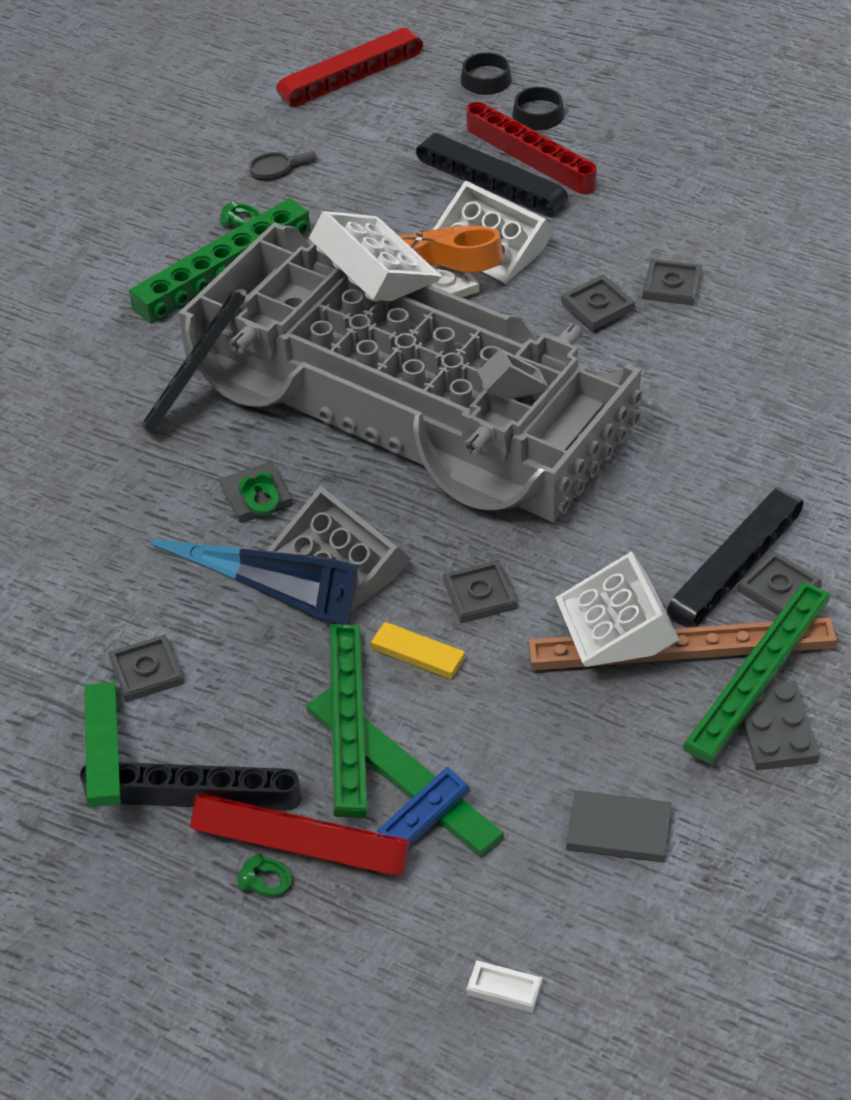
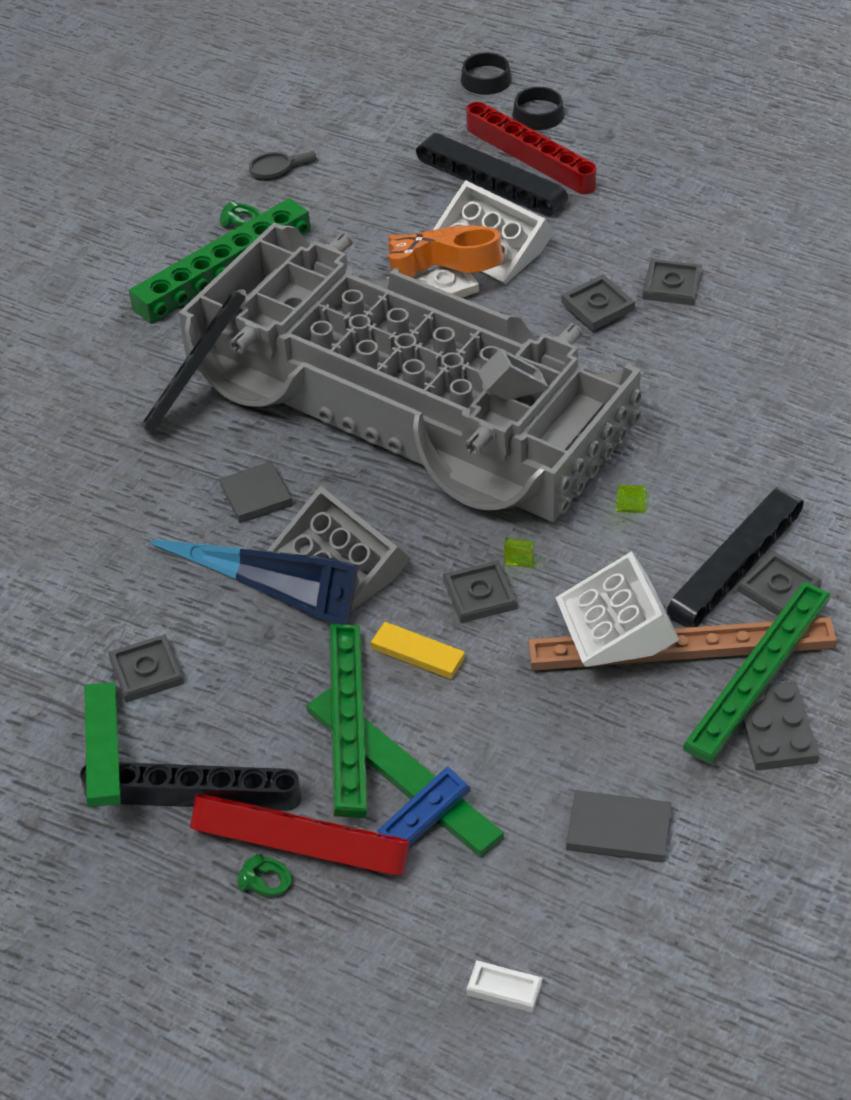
green piece [238,472,279,516] -> none
red beam [276,27,423,107] -> none
white slope [309,211,442,302] -> none
none -> clear neon green tile [504,538,535,568]
none -> clear neon green tile [616,485,646,513]

